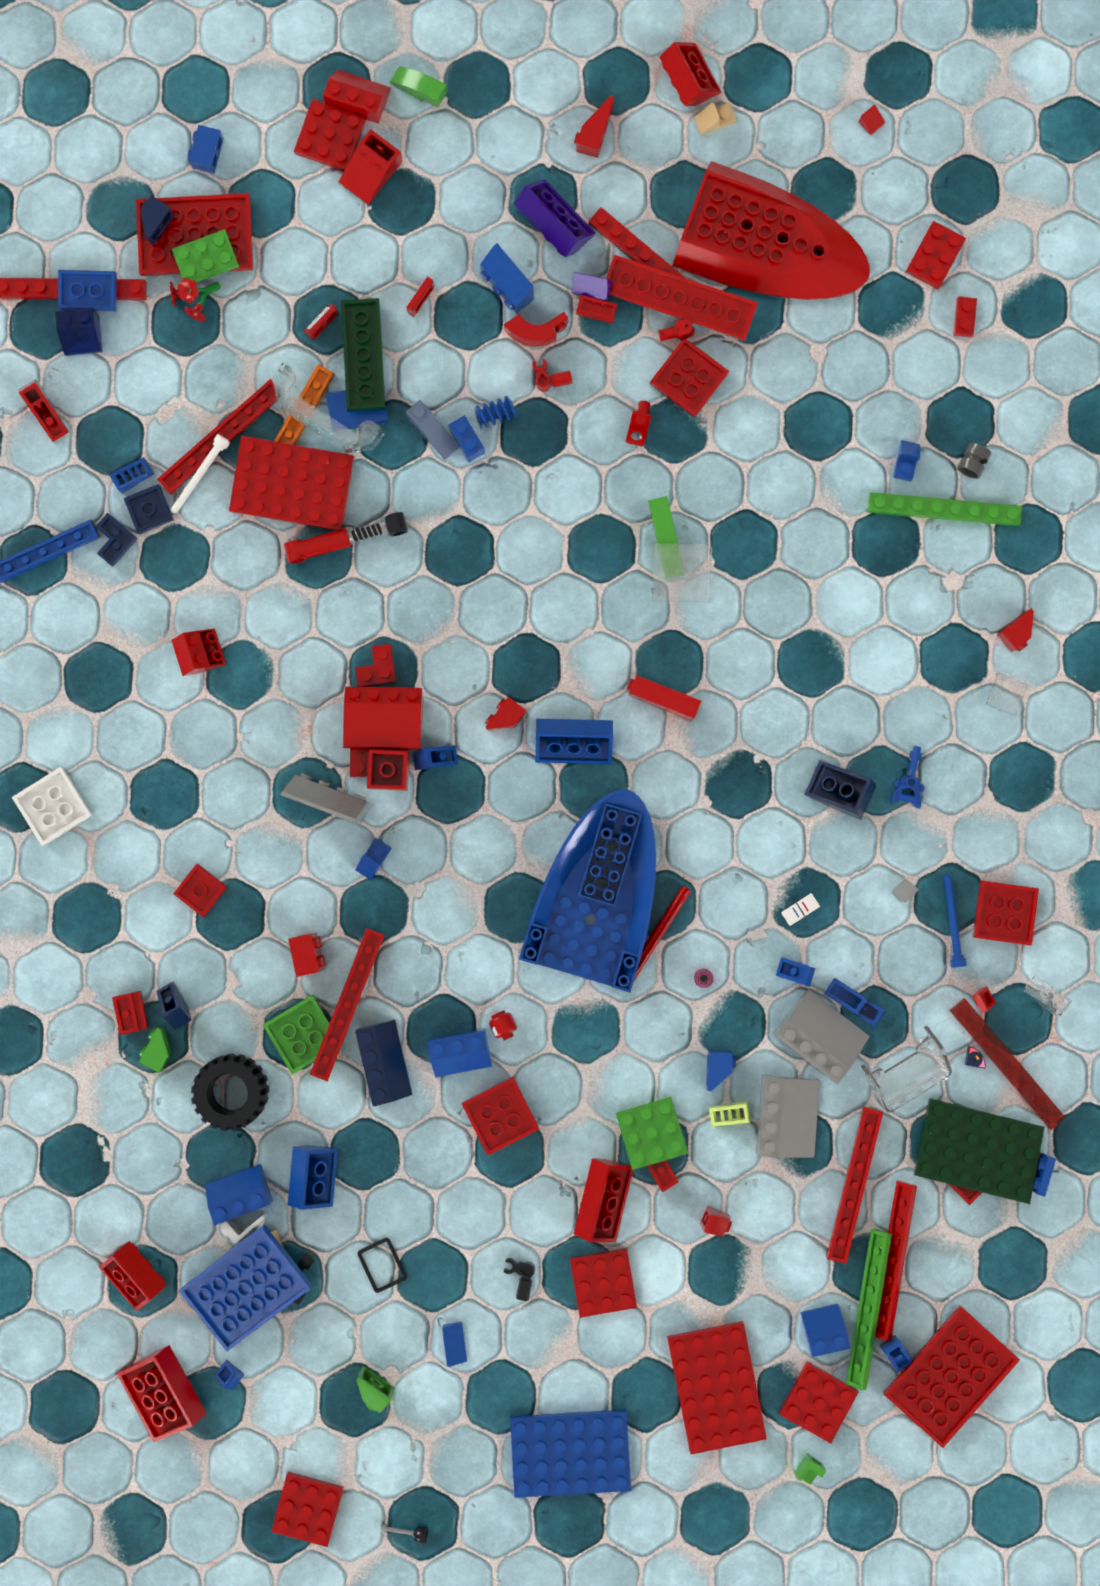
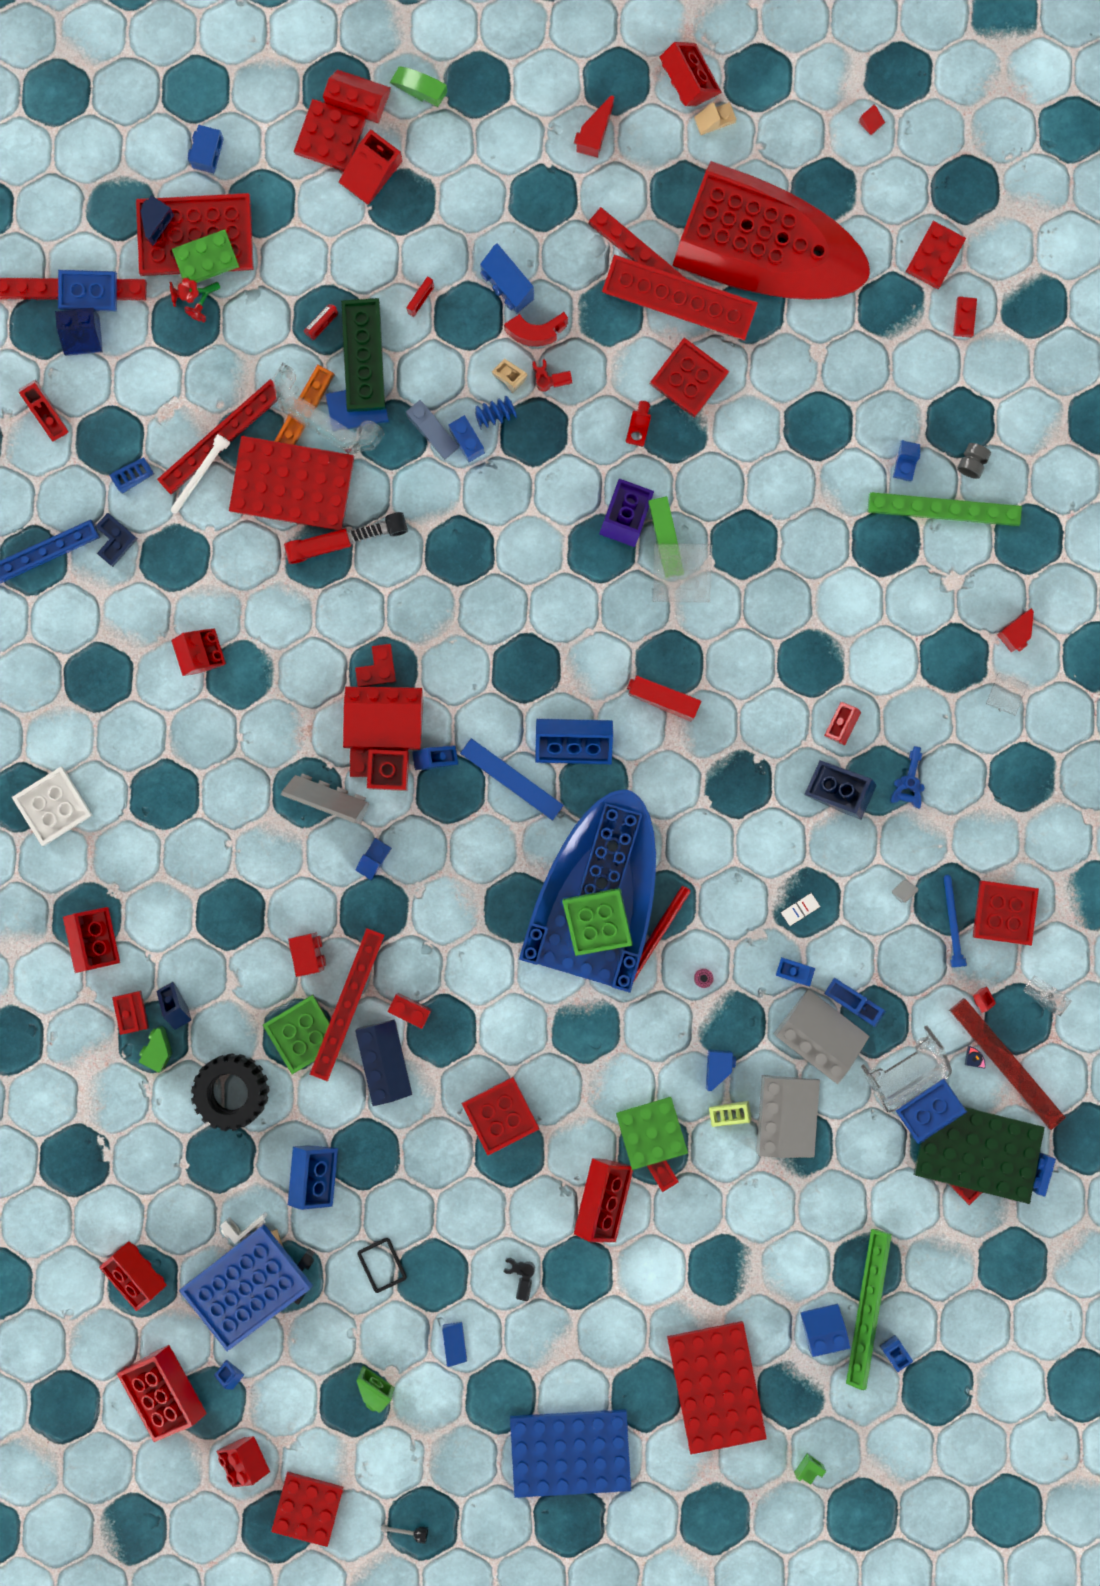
dark blue tile [123,484,174,534] -> none
red tile [173,864,228,917] -> none
blue slope [205,1164,273,1226] -> none
blue slope [427,1028,492,1077] -> none
red slope [485,697,527,731] -> none
red head [489,1010,517,1041] -> none
dark purple slope [514,179,596,258] -> none
red plate [570,1248,637,1318] -> none
slope [572,272,612,301] -> none
red plate [576,295,617,324] -> none
red piece [658,320,695,342] -> none
red slope [700,1205,732,1237] -> none
red plate [779,1361,859,1443] -> none
red plate [826,1106,883,1264] -> none
red plate [875,1181,917,1341] -> none
red plate [883,1305,1020,1448] -> none
none -> red slope [63,907,120,973]
none -> red slope [216,1436,270,1487]
none -> red brick [387,993,432,1029]
none -> blue tile [460,738,564,821]
none -> tan slope [492,359,527,393]
none -> bright green plate [563,888,633,956]
none -> dark purple slope [599,478,654,547]
none -> red slope [824,702,861,746]
none -> blue tile [895,1079,967,1144]

